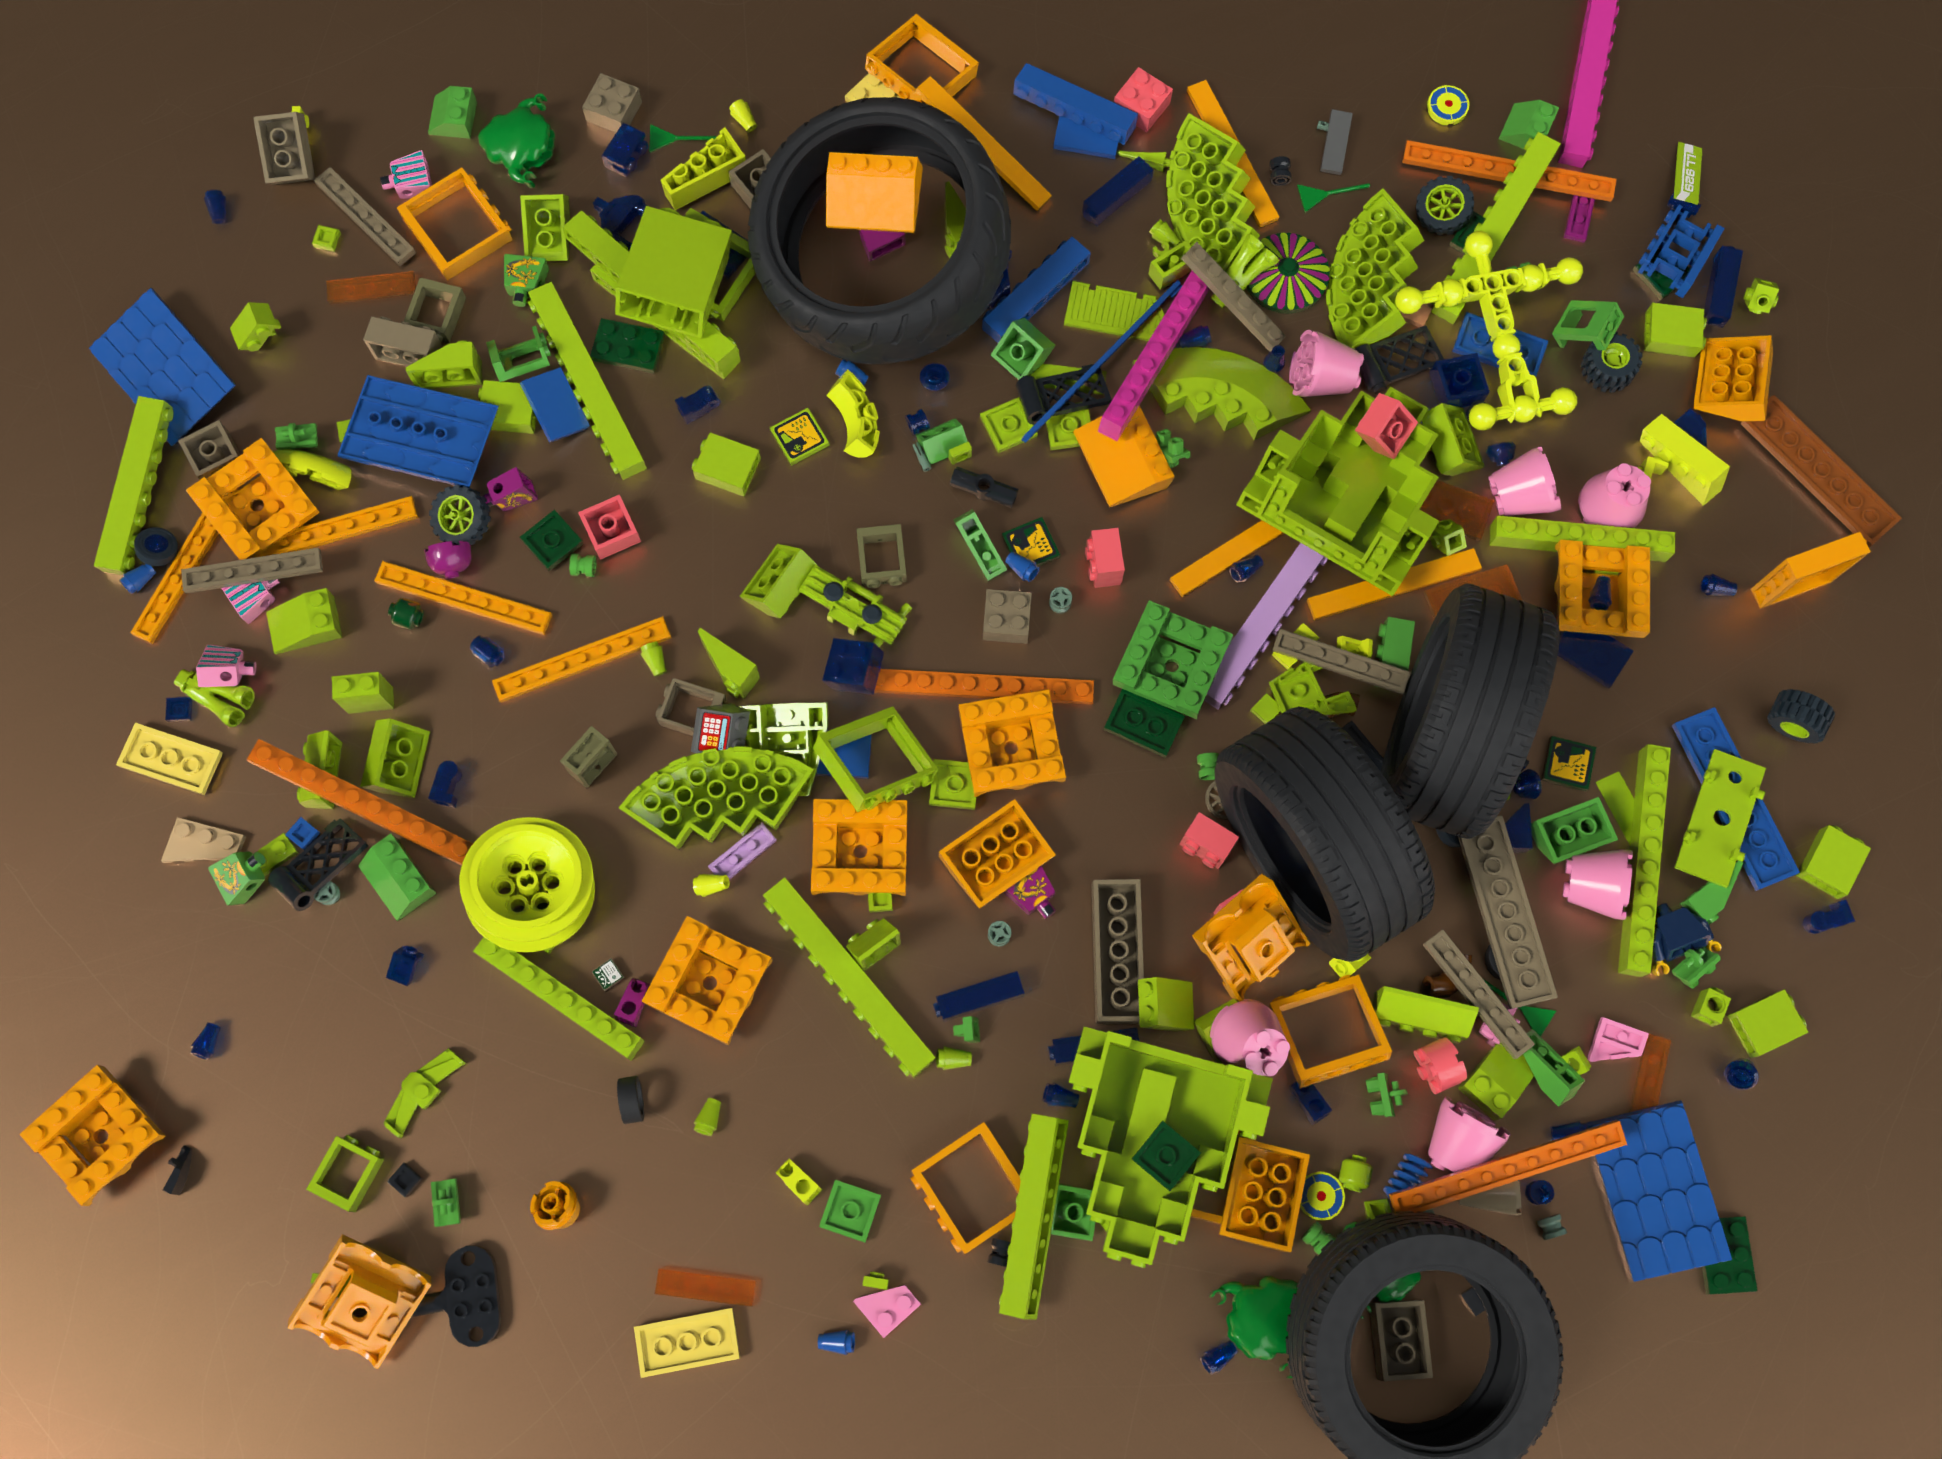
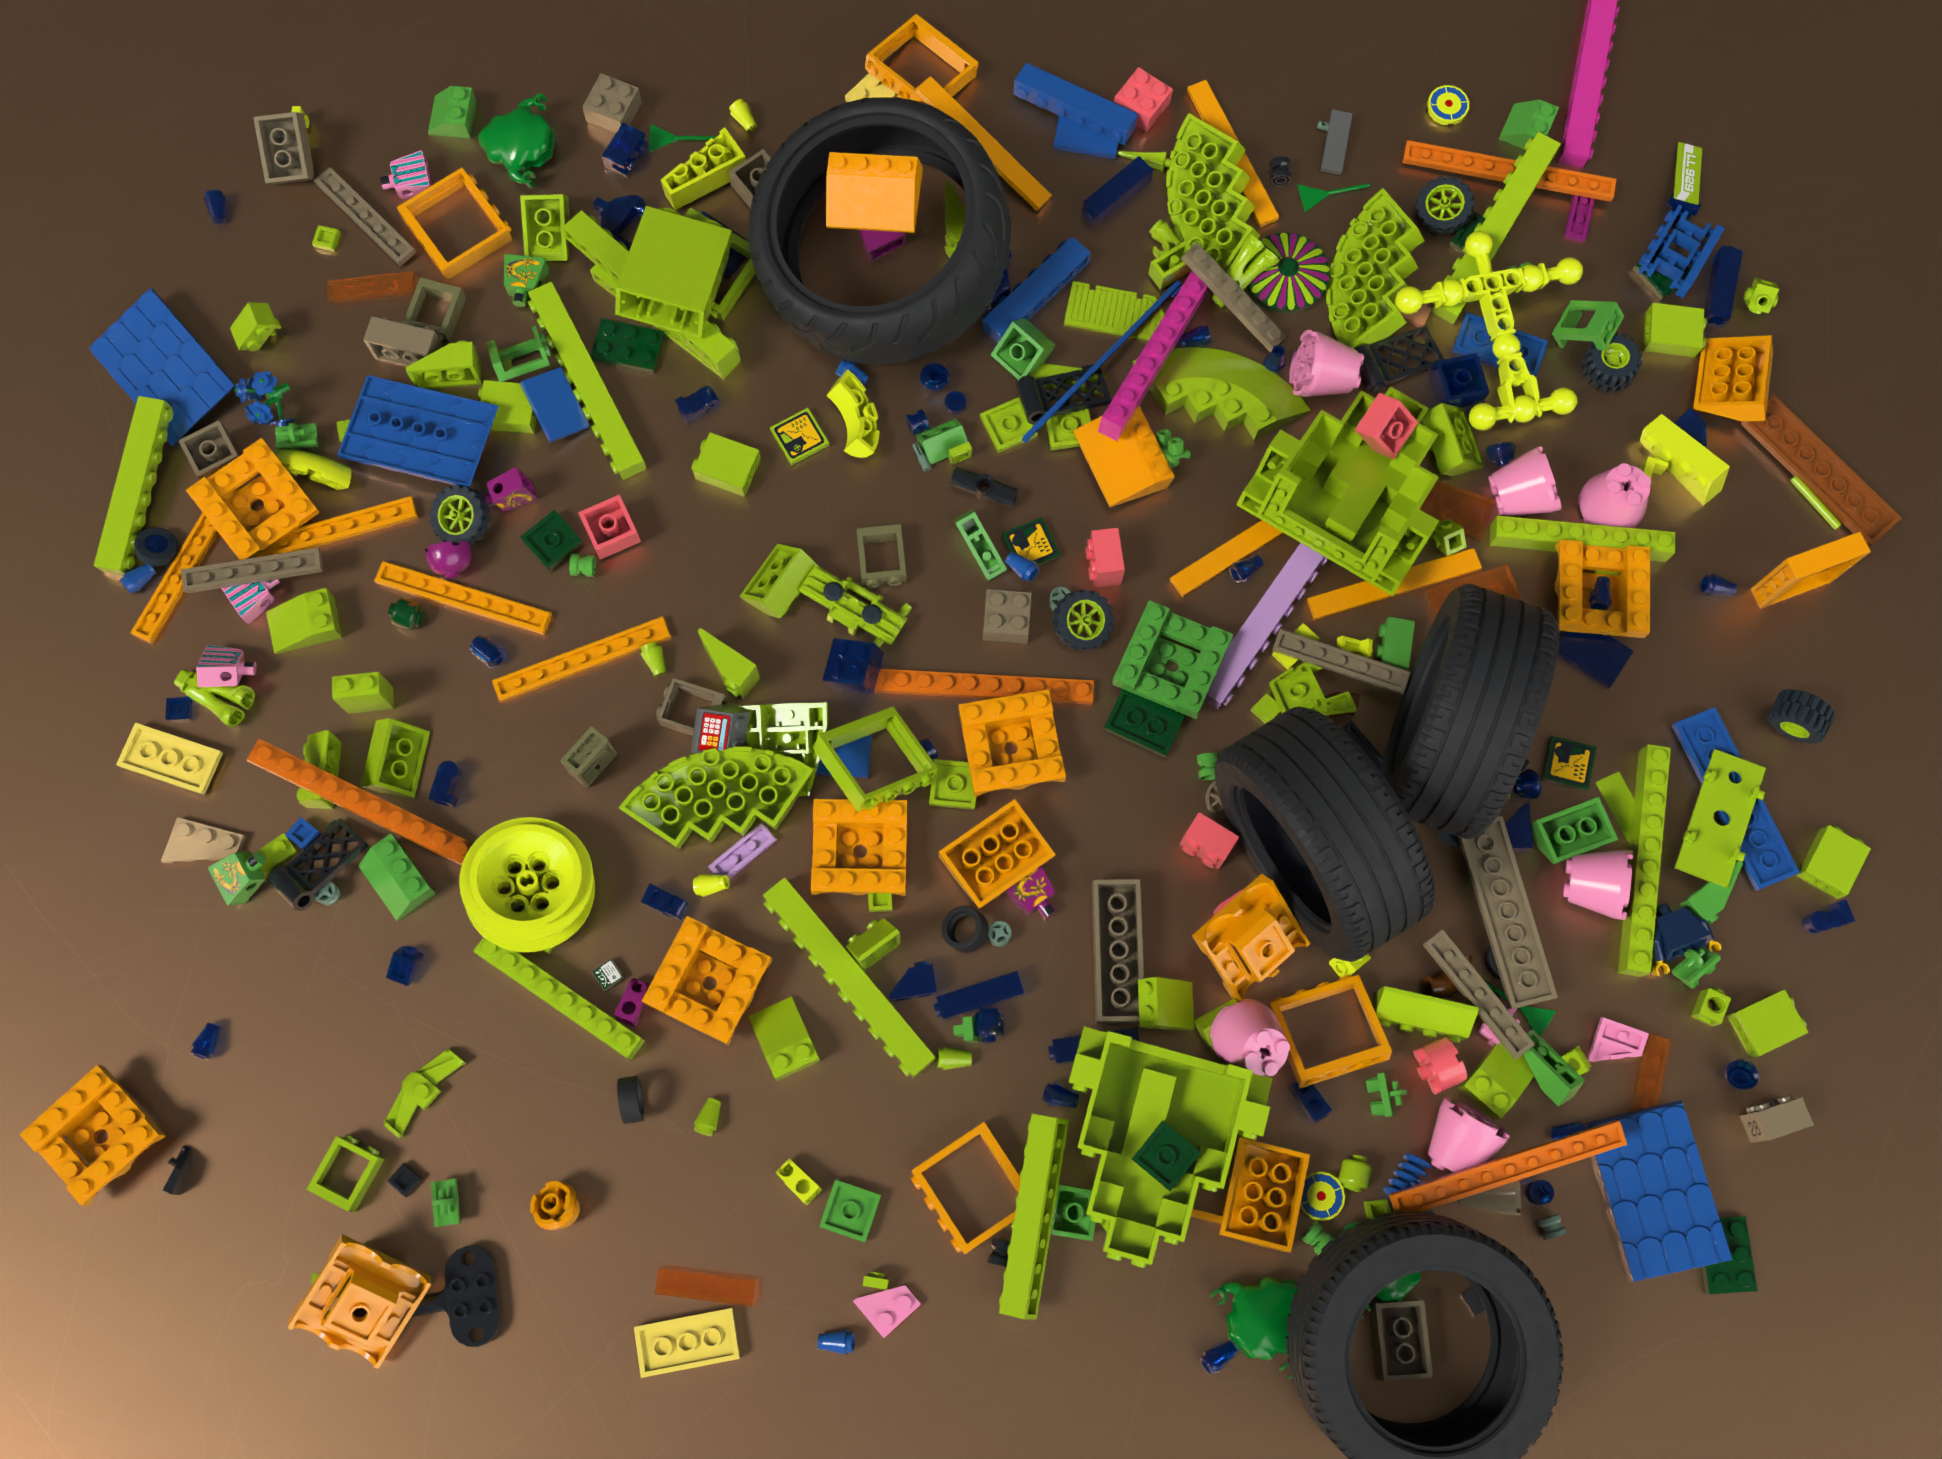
none -> blue plant [235,371,295,427]
none -> clear blue leg [641,883,690,921]
none -> lime slope [748,996,820,1081]
none -> clear blue slope [889,961,937,1002]
none -> clear blue tile [919,738,938,760]
none -> black tyre [942,906,989,953]
none -> clear blue tile [945,391,966,414]
none -> clear blue head [974,1008,1004,1043]
none -> black wheel [1052,590,1114,650]
none -> dark tan brick [1740,1095,1814,1143]
none -> lime bar [1790,476,1842,530]

